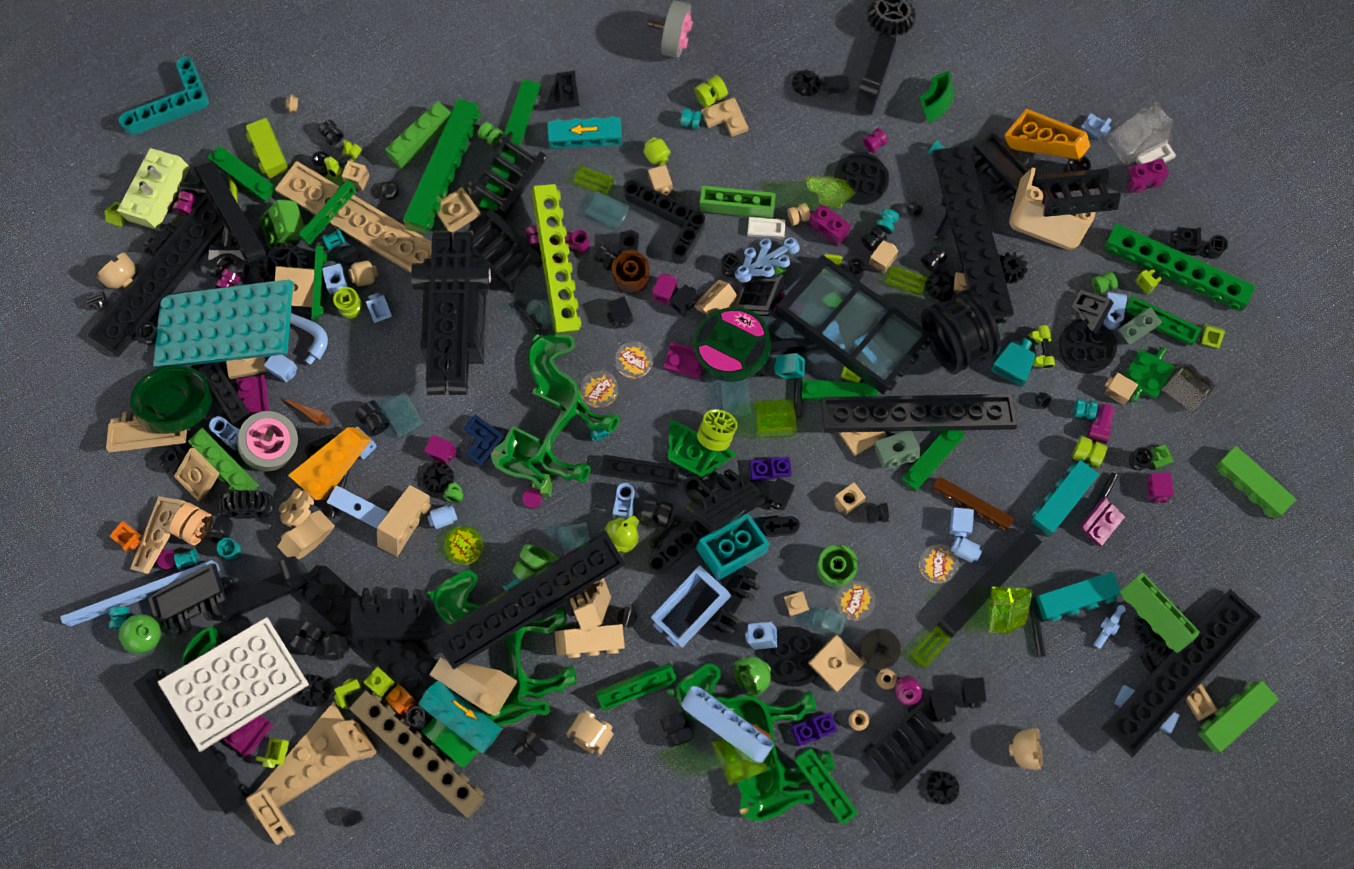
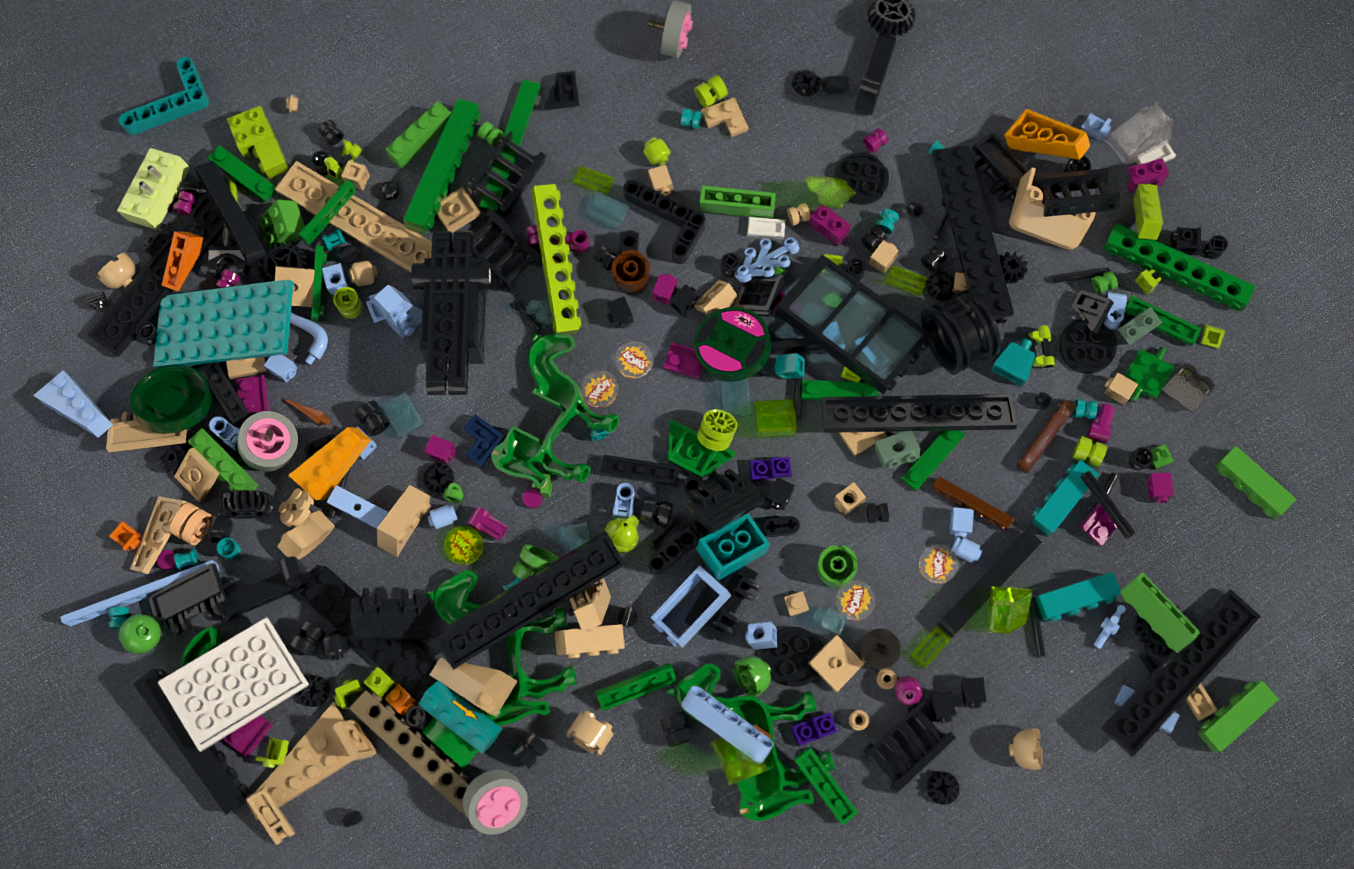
lime slope [105,201,126,227] -> none
teal brick [548,116,622,149] -> none
green brick [919,70,954,123] -> none
none -> light blue wedge [33,370,113,438]
none -> orange slope [162,231,203,291]
none -> lime bracket [227,106,273,158]
none -> light blue wedge [374,285,422,339]
none -> wheel [463,770,528,835]
none -> magenta piece [466,506,508,541]
none -> reddish brown piece [1017,400,1076,474]
none -> black bar [1053,267,1110,283]
none -> black axle [1081,471,1135,539]
none -> lime brick [1133,184,1163,240]

